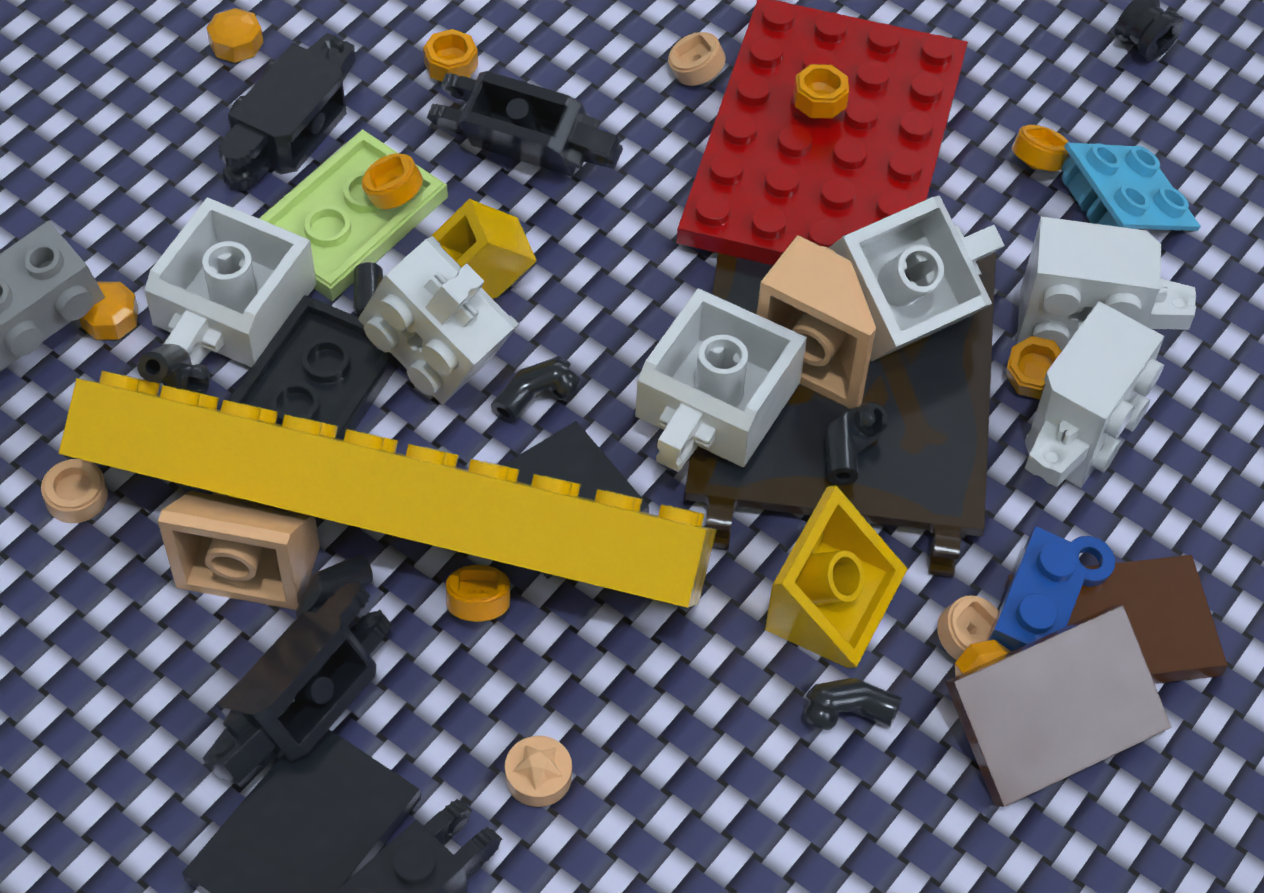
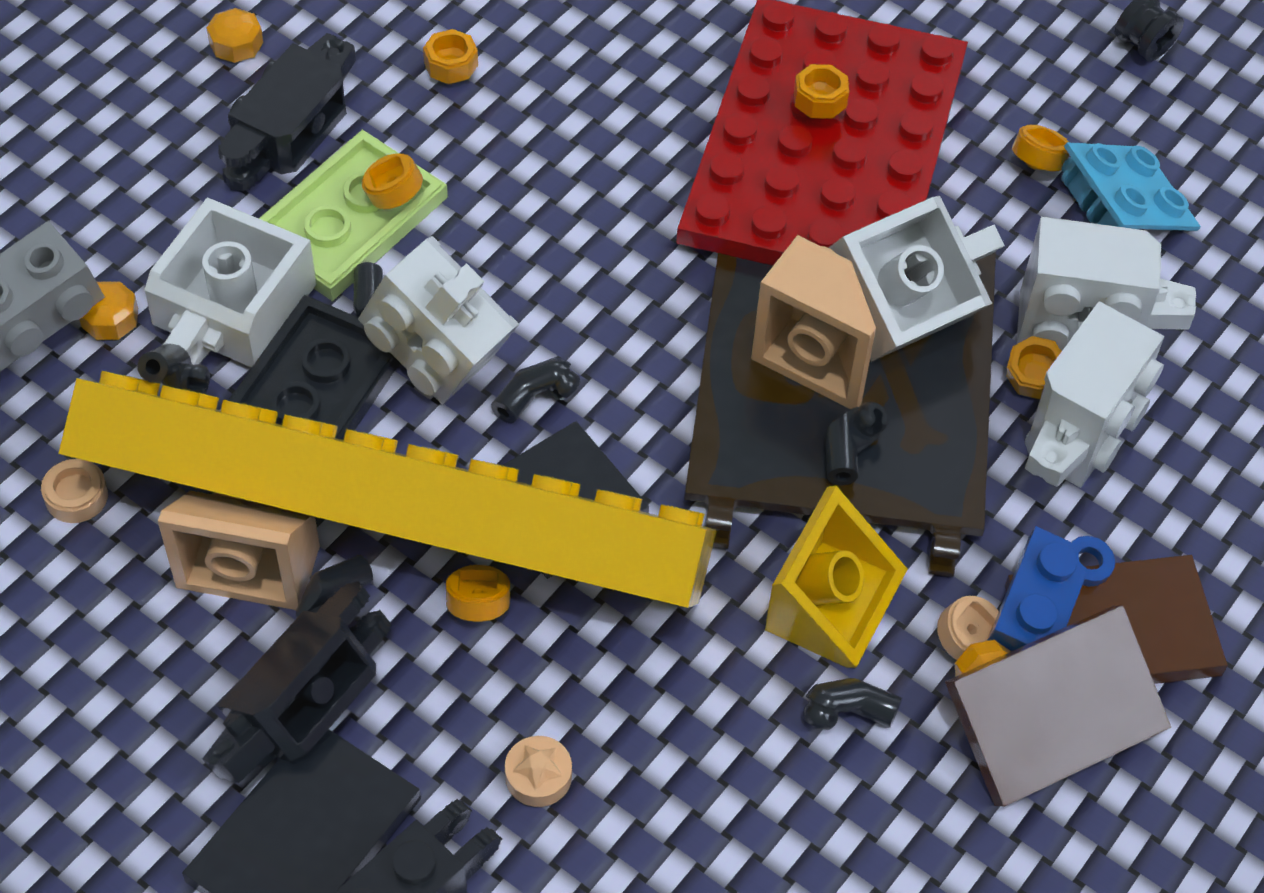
black hinge [427,71,623,177] -> none
yellow slope [430,199,537,299] -> none
white hinge [635,288,807,472] -> none
light nougat tile [668,32,726,86] -> none

